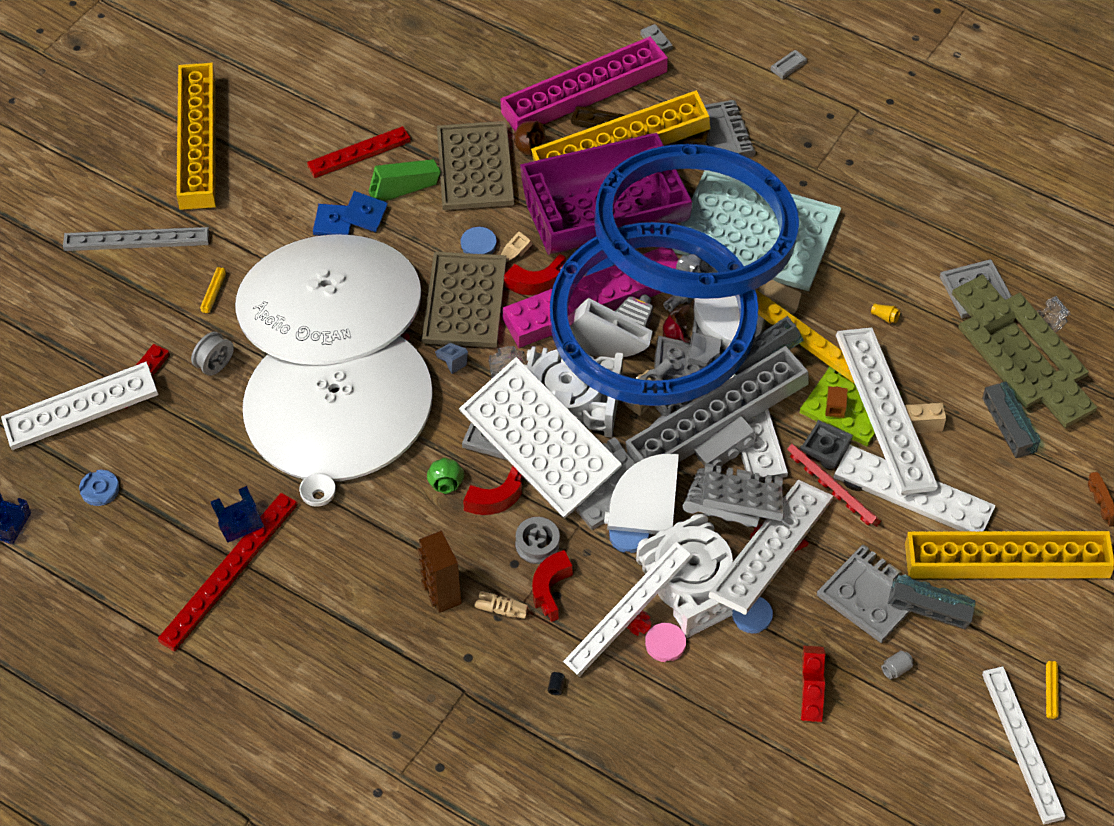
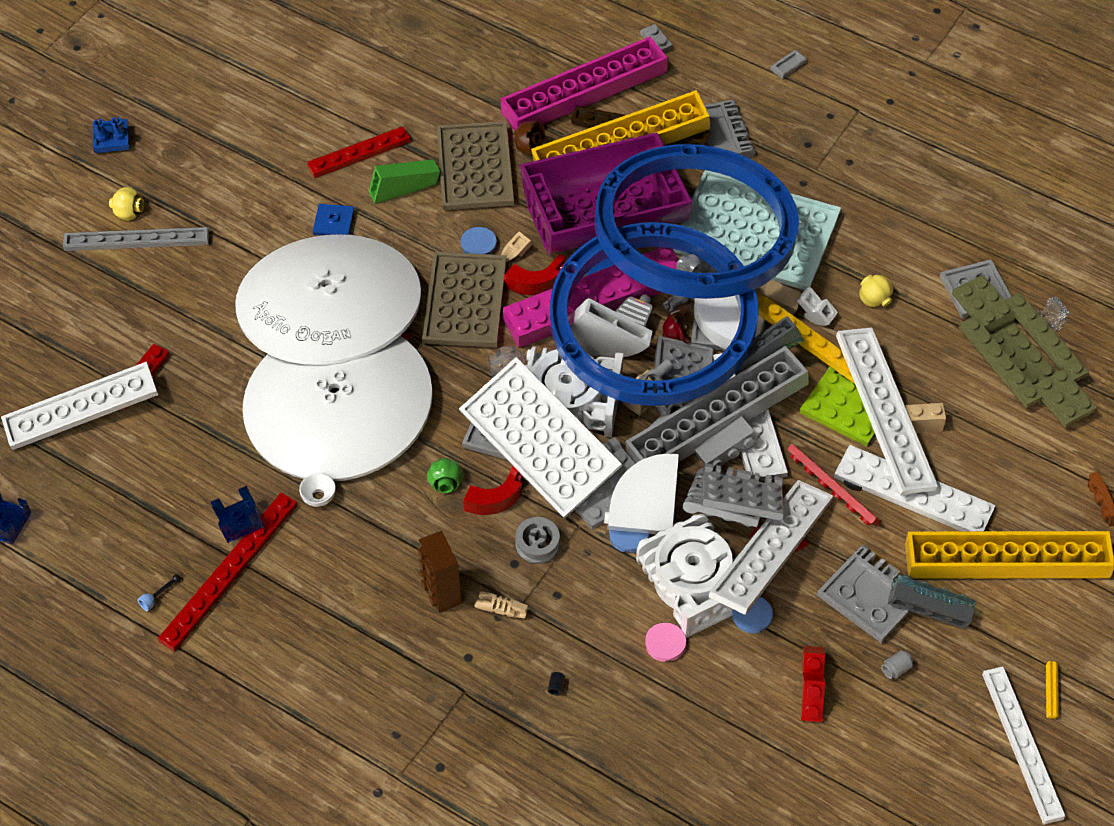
medium blue tile [79,470,119,506] -> none
yellow brick [176,63,216,210] -> none
light grey wheel [191,331,234,376] -> none
yellow axle [200,267,226,314] -> none
blue plate [342,191,388,232] -> none
sand blue slope [435,343,468,374] -> none
red arch [532,550,572,622] -> none
white plate [563,542,692,677] -> none
red gear [627,610,651,636] -> none
light grey slope [687,332,721,367] -> none
dark grey slope [800,420,853,469] -> none
dark orange brick [825,386,848,418] -> none
yellow cone [871,303,900,324] -> none
dark grey piece [982,381,1040,458] -> none
none -> blue plate [93,117,129,153]
none -> light yellow plant [109,187,144,221]
none -> hinge [137,574,181,611]
none -> white brick [797,287,838,326]
none -> light yellow plant [859,275,893,307]

